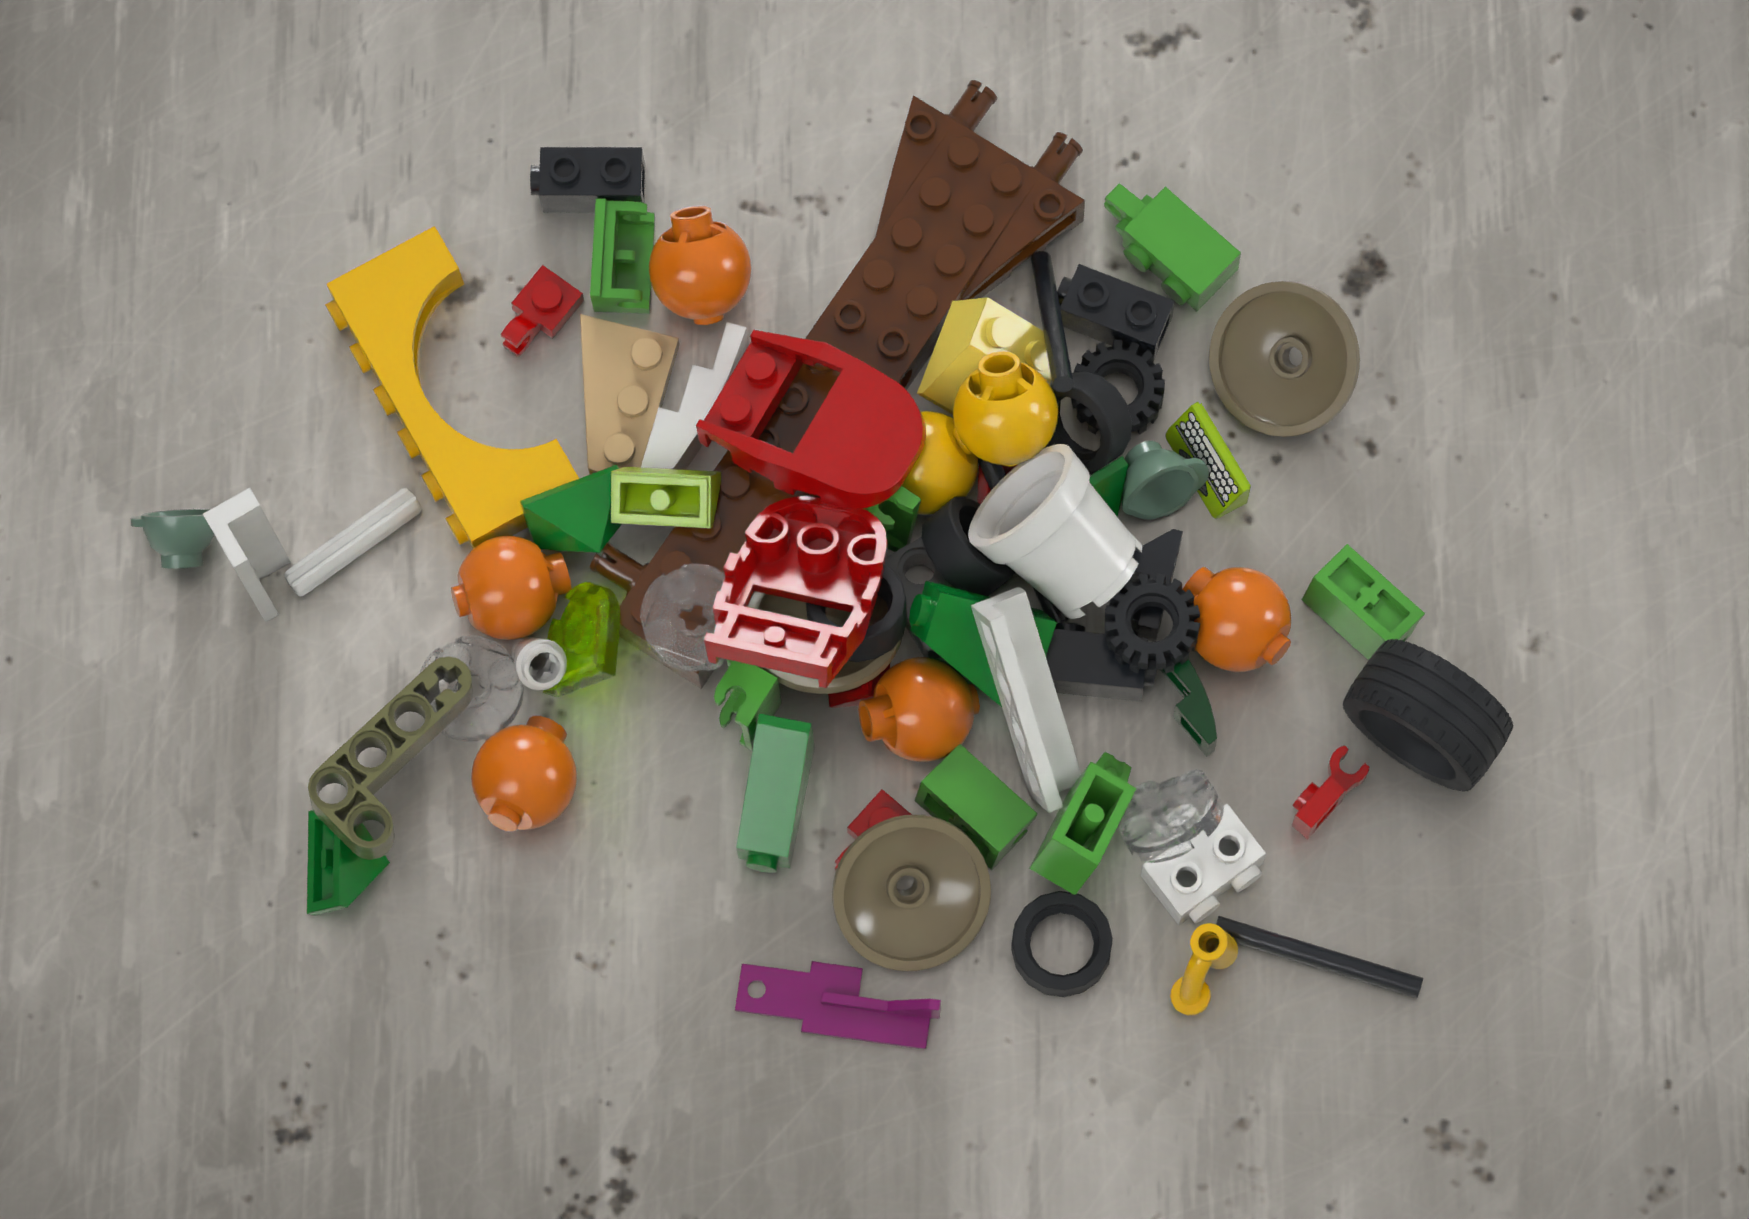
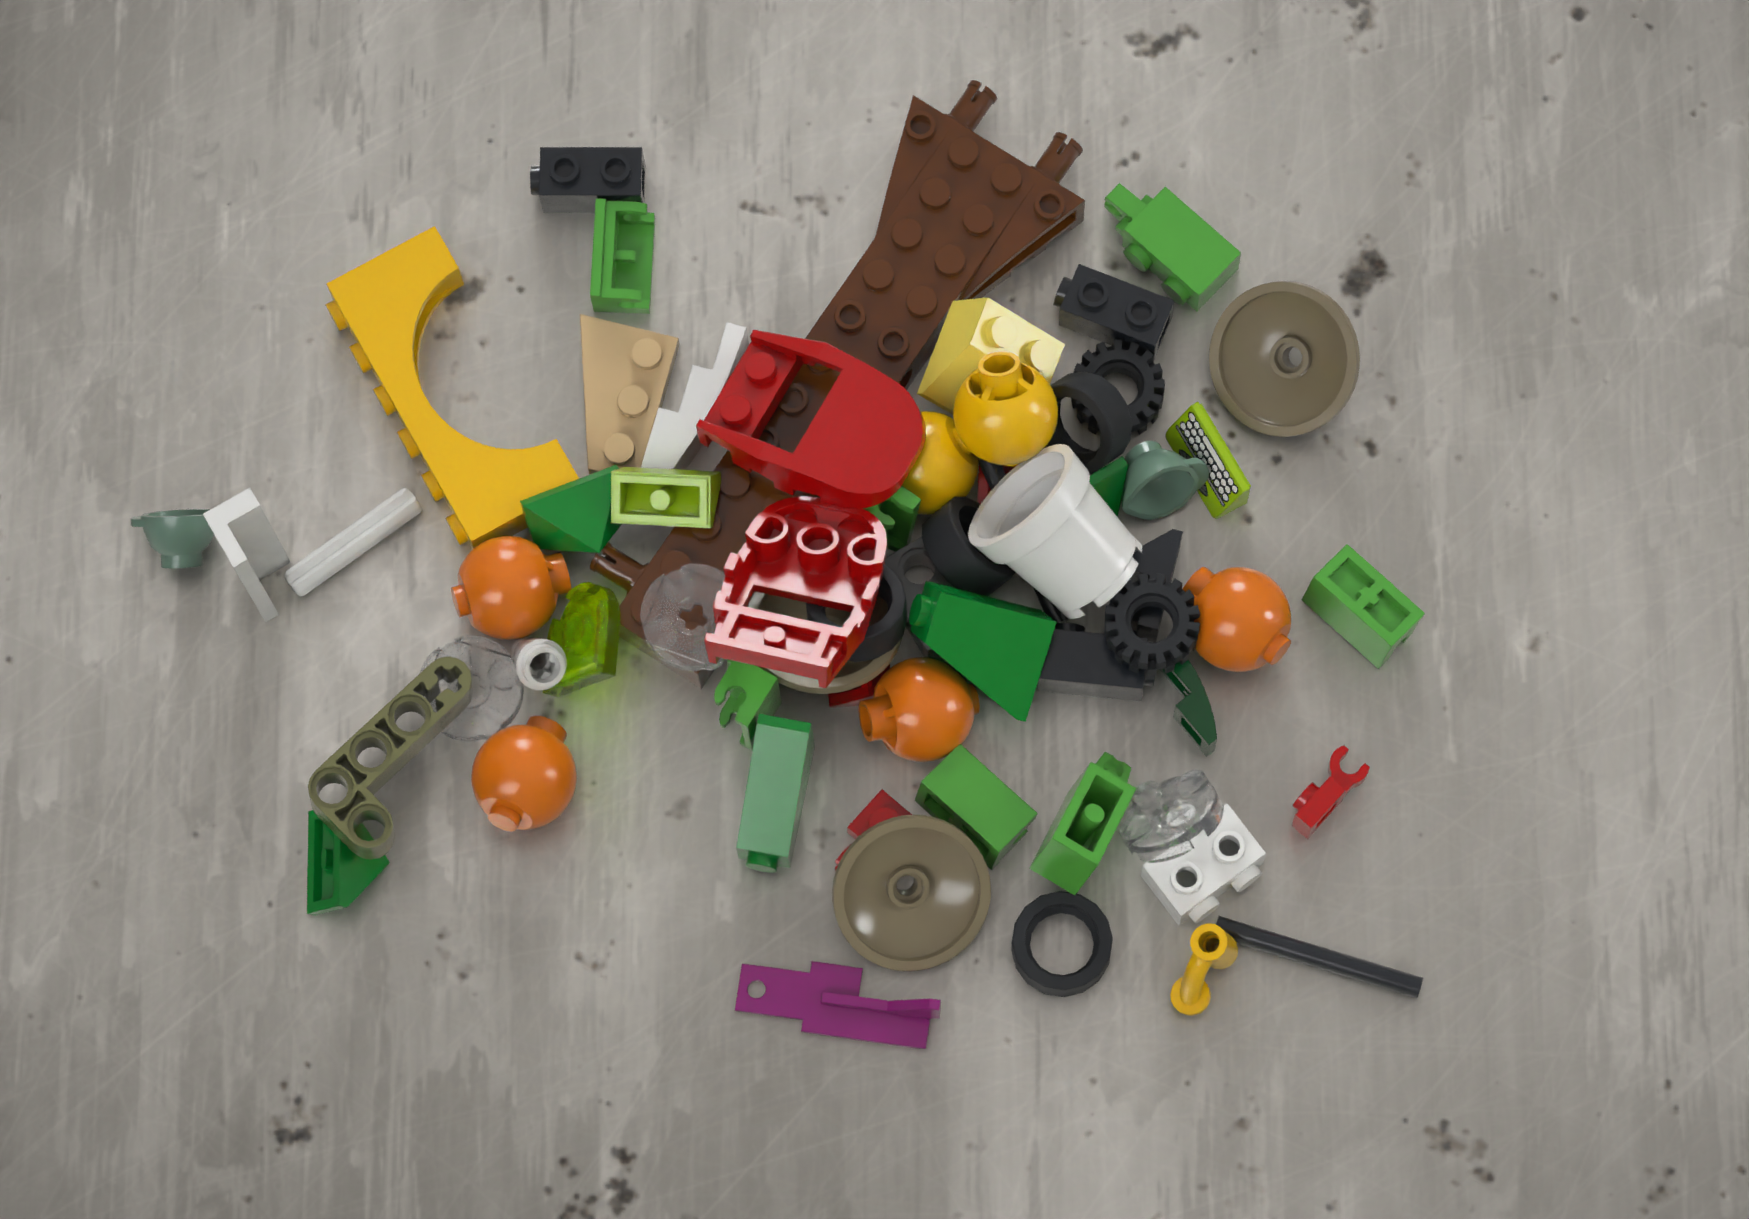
red plate [500,265,584,357] -> none
orange brick [649,206,751,325] -> none
white fence [971,587,1081,813] -> none
black bar [1031,251,1074,393] -> none
black tyre [1342,639,1514,792] -> none

